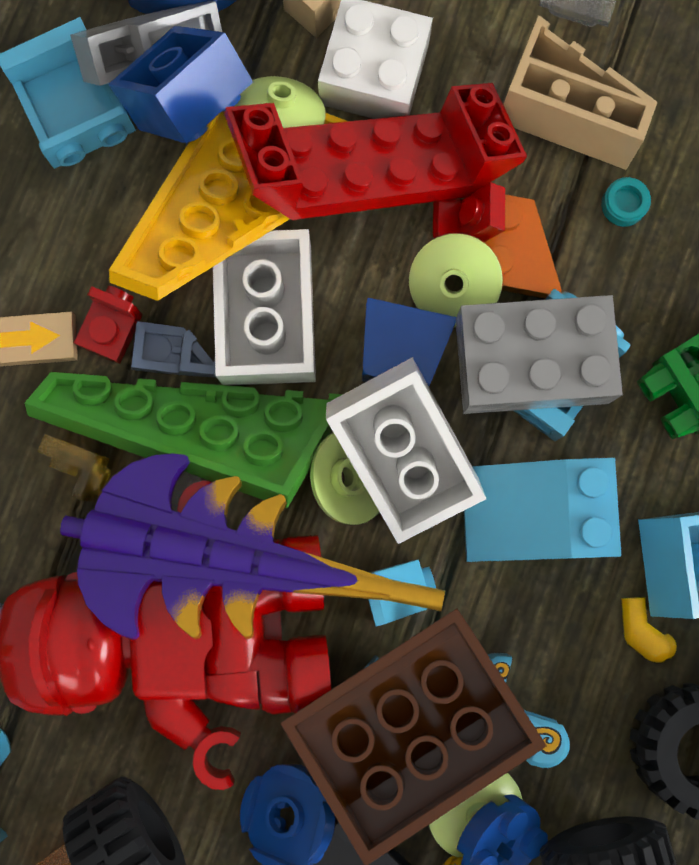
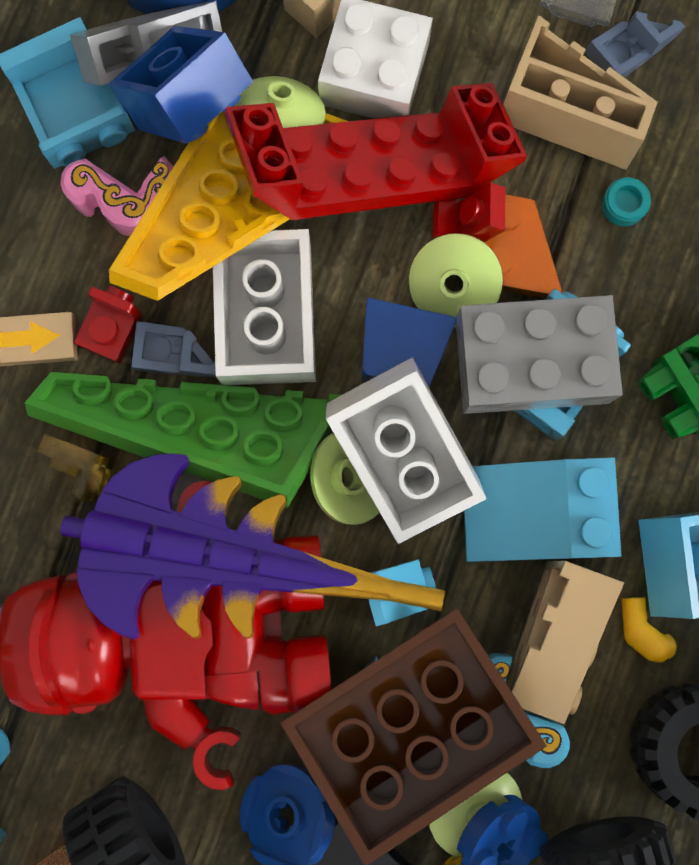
none -> bright pink animal [60,156,173,236]
none -> tan wedge [506,561,625,724]
none -> sand blue slope [584,11,686,77]

